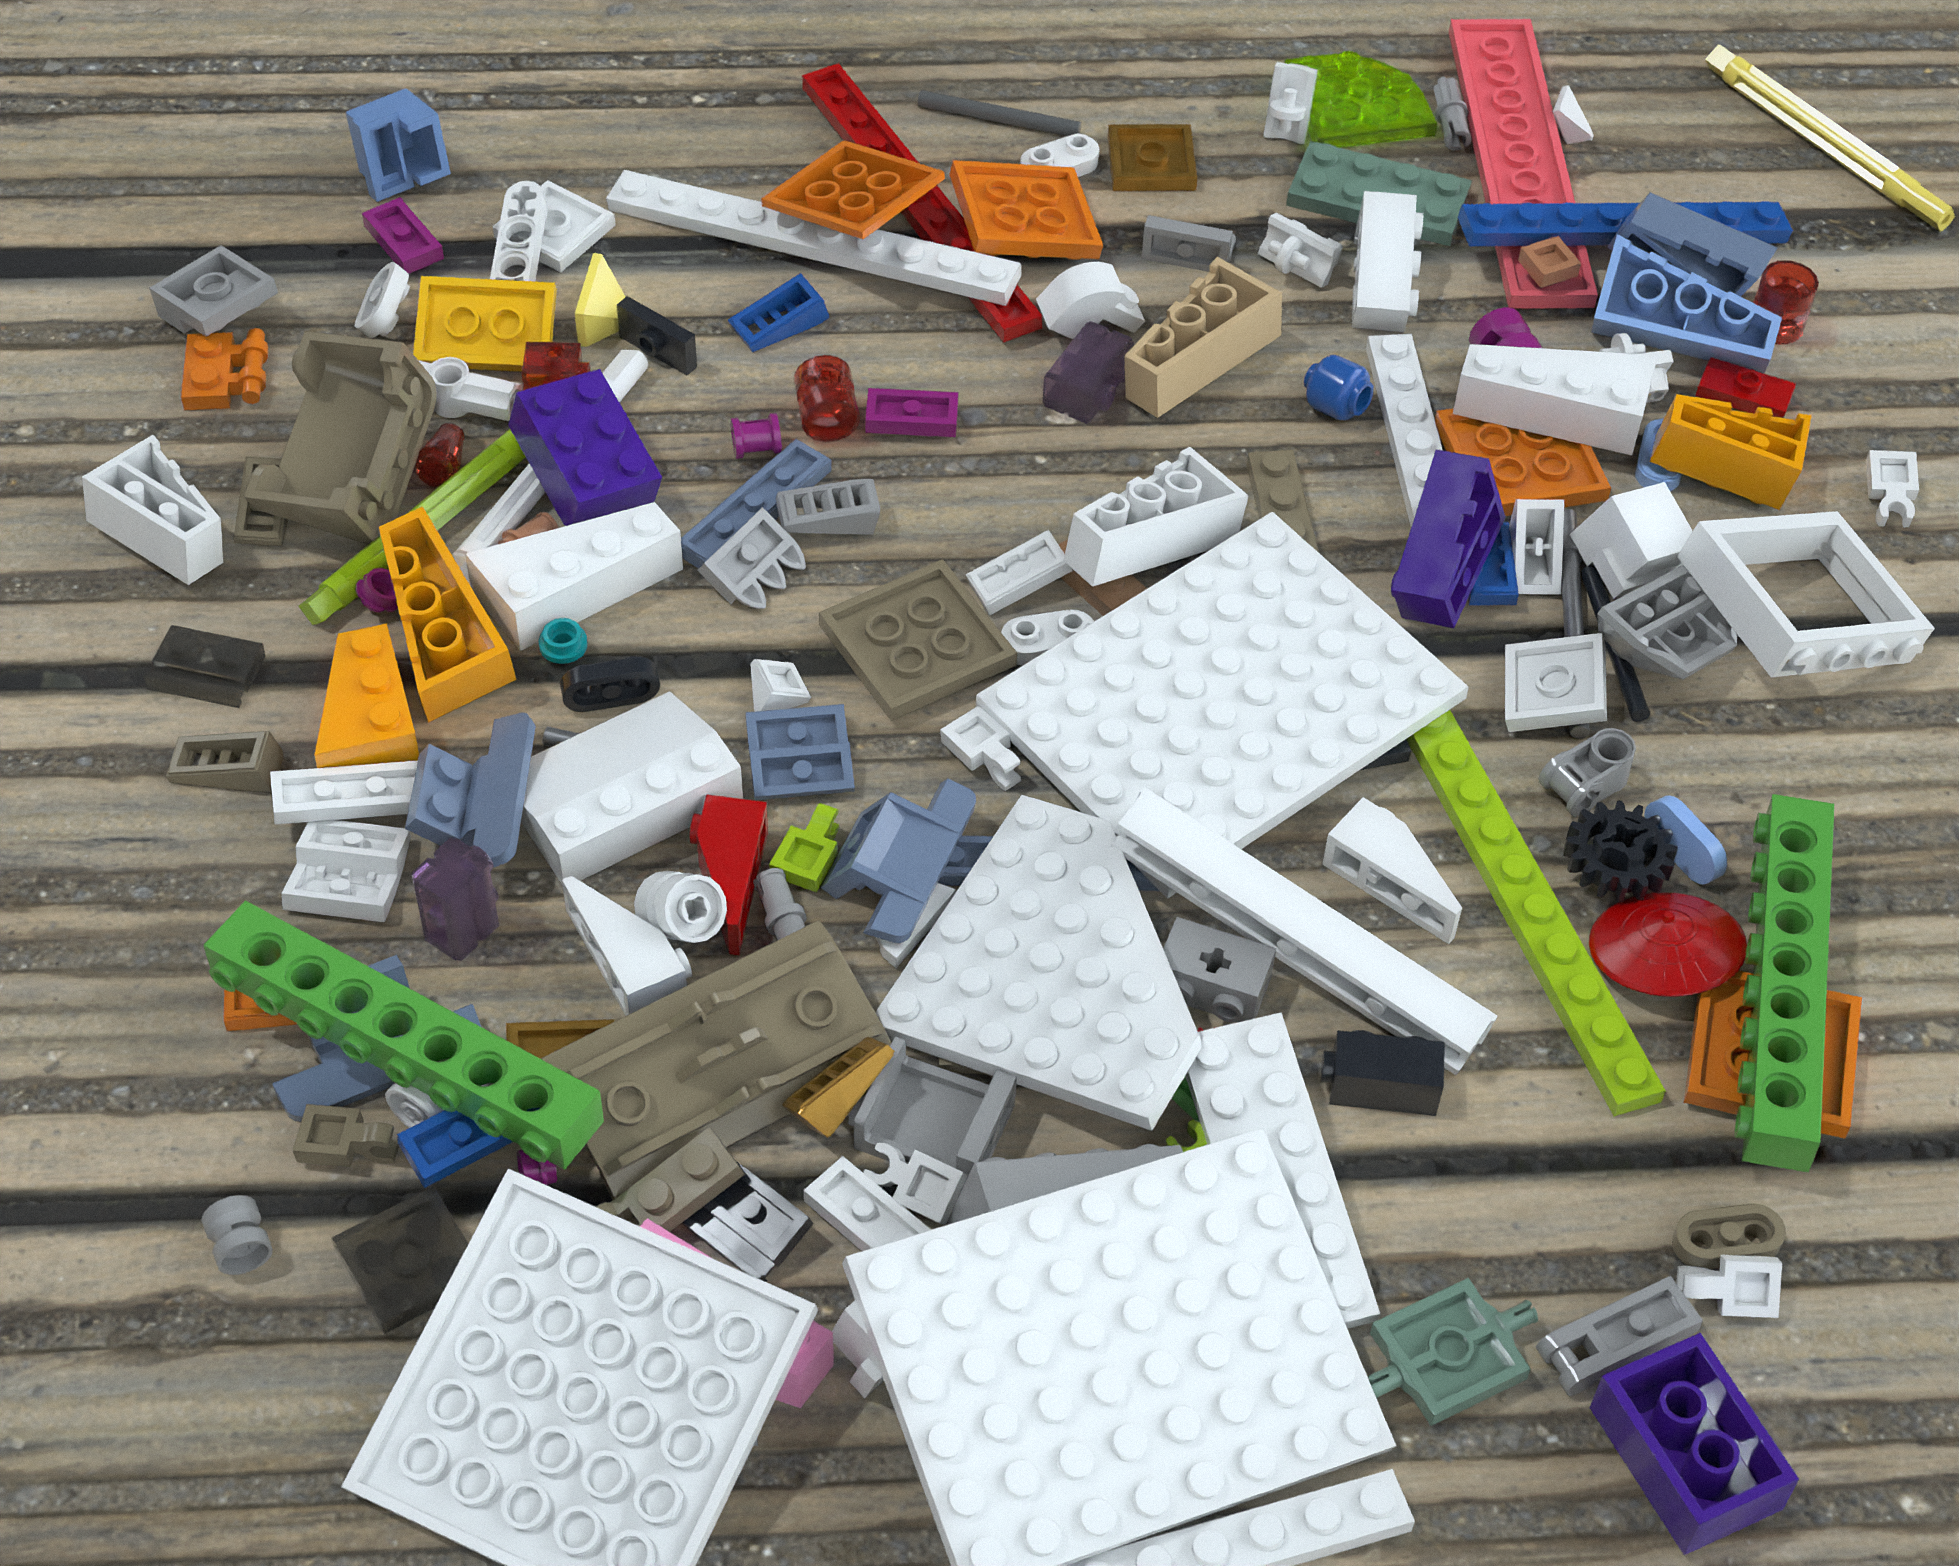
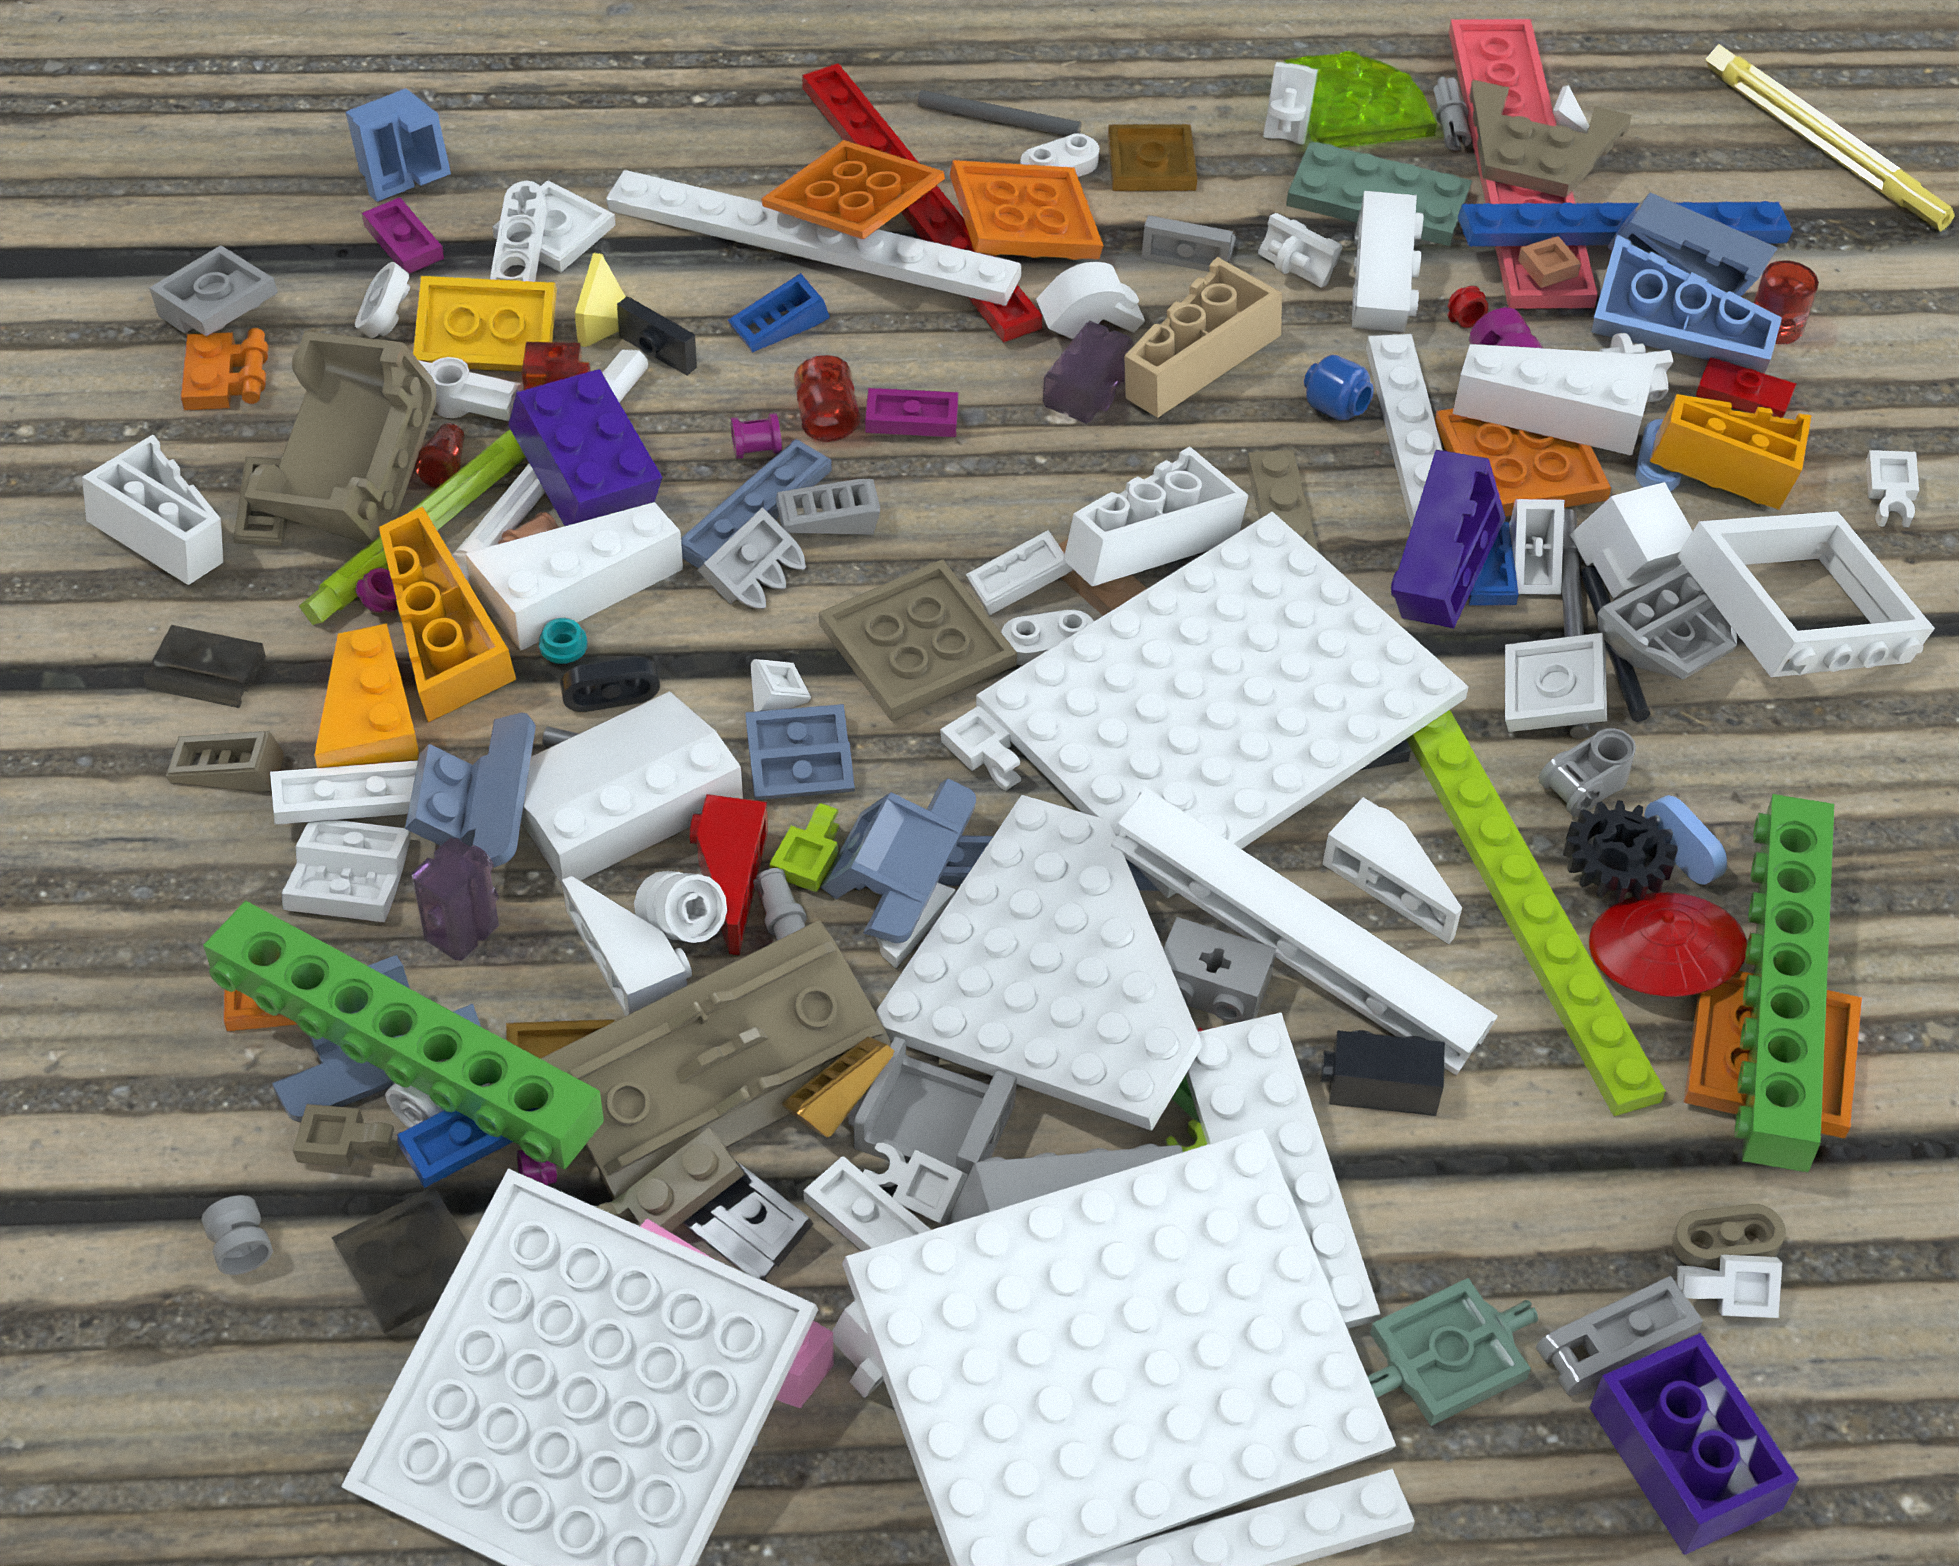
none -> red plate [1447,286,1489,328]
none -> dark tan wing [1469,80,1632,197]

